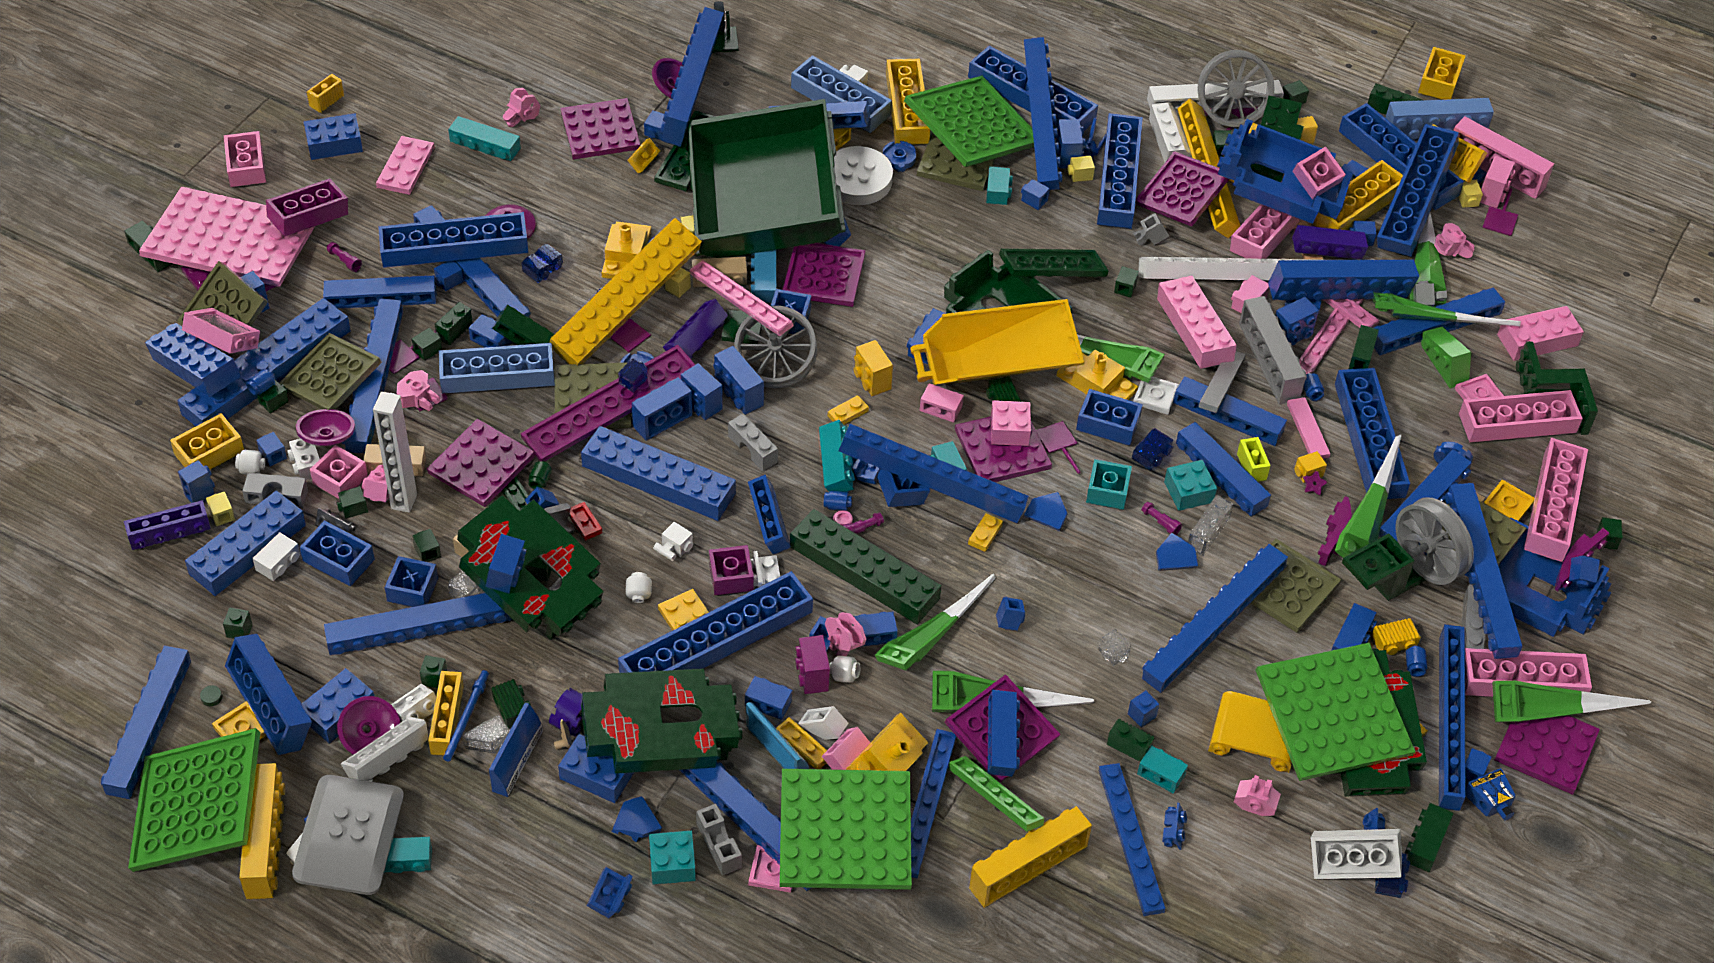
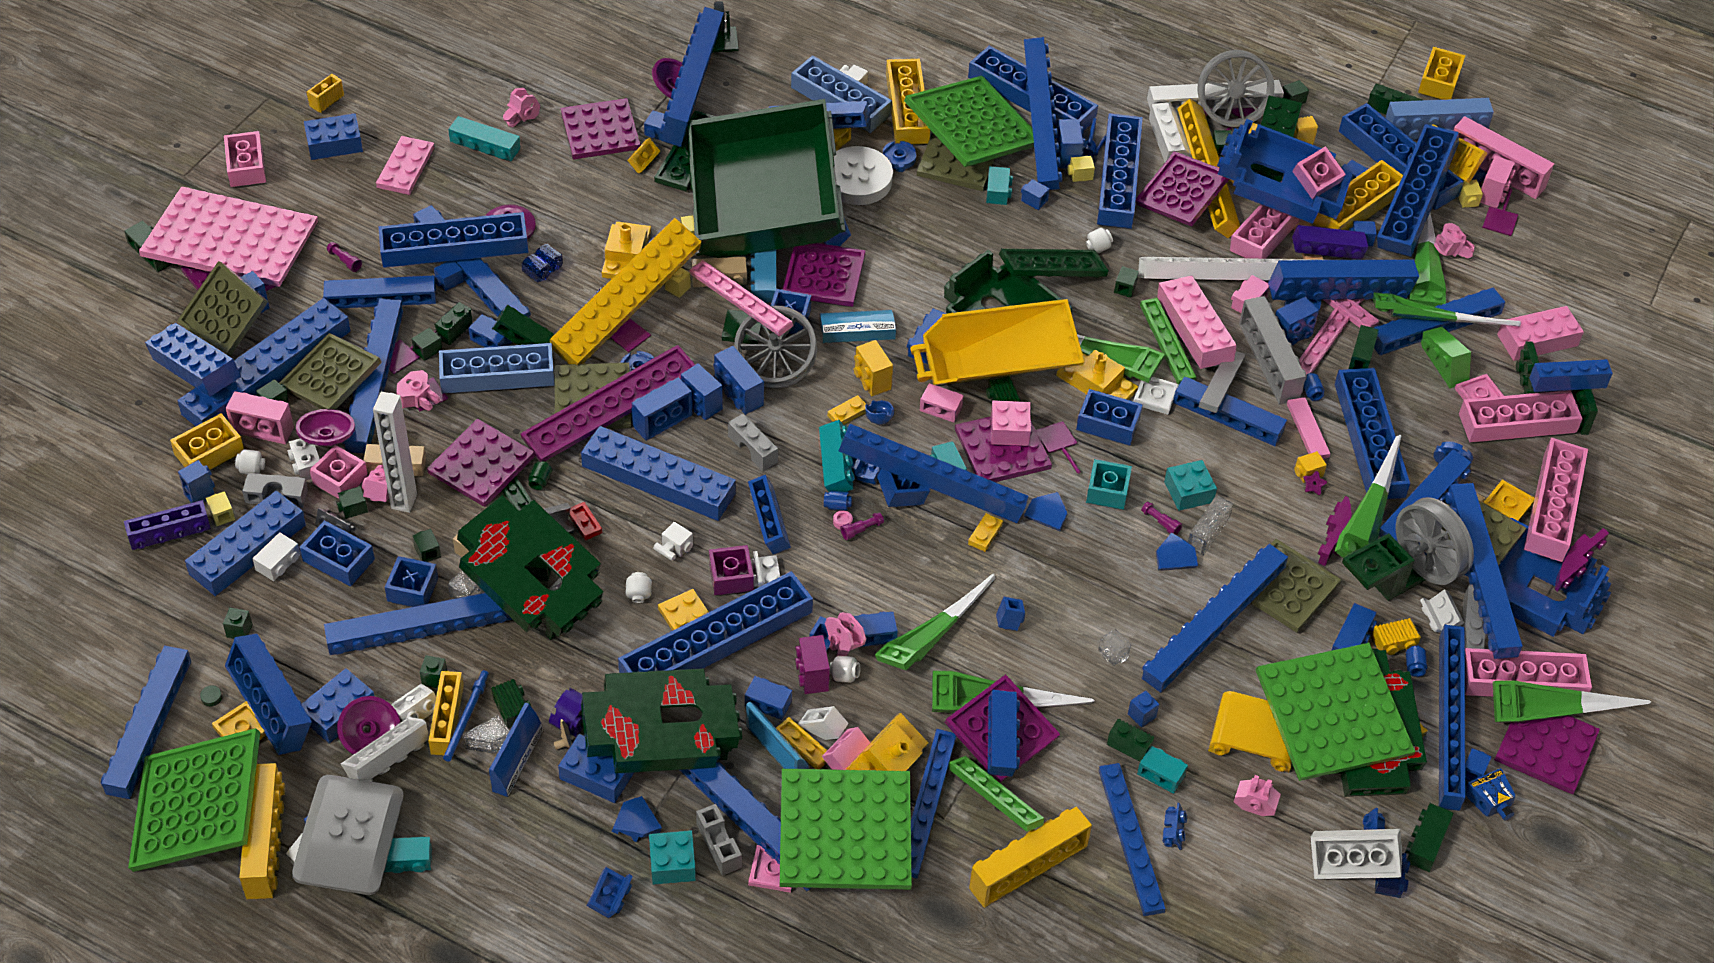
bright pink window [182,308,260,354] -> none
blue brick [246,369,276,395] -> none
blue brick [256,432,287,466] -> none
magenta brick [266,178,348,237] -> none
blue brick [486,534,527,594] -> none
blue brick [525,487,560,509] -> none
clear blue brick [618,358,648,393] -> none
dark purple brick [663,299,728,359] -> none
dark green brick [790,508,942,625] -> none
clear blue brick [1132,428,1174,470] -> none
light grey brick [1133,213,1169,245] -> none
blue brick [1176,422,1271,517] -> none
neon yellow brick [1237,437,1270,482] -> none
dark green brick [1277,121,1304,140] -> none
light grey brick [1413,281,1447,307] -> none
blue brick [1569,555,1600,587] -> none
dark green brick [1597,517,1623,550] -> none
none -> bright pink brick [226,391,294,444]
none -> dark azure slope [820,310,896,343]
none -> blue hair [865,400,894,425]
none -> white head [1086,228,1113,254]
none -> bright green plate [1140,298,1196,384]
none -> white bracket [1420,589,1464,633]
none -> blue brick [1529,359,1613,392]

